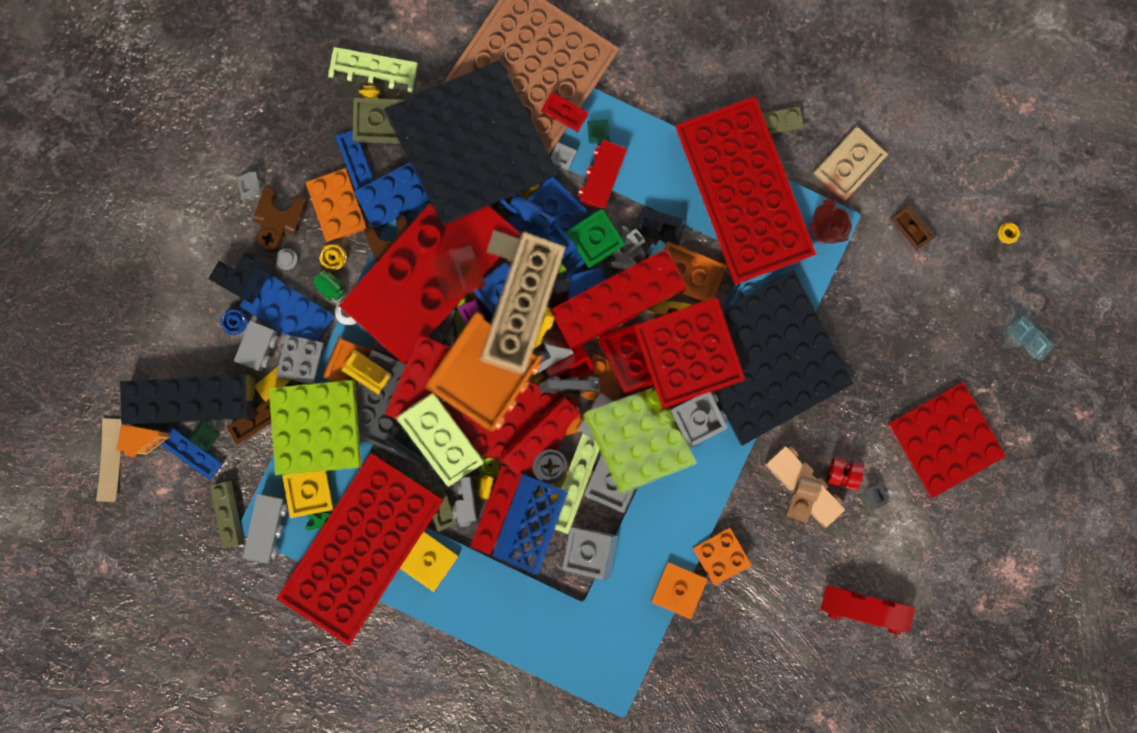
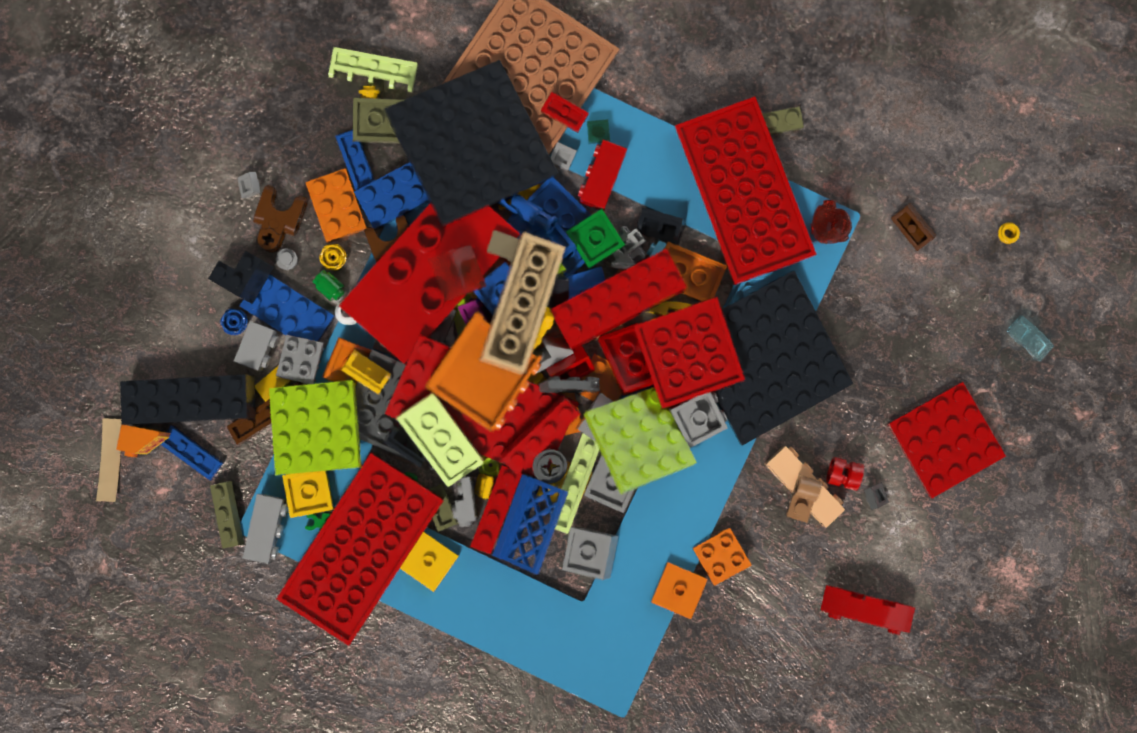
clear green plate [188,421,220,452] -> none
tan tile [813,126,888,202] -> none

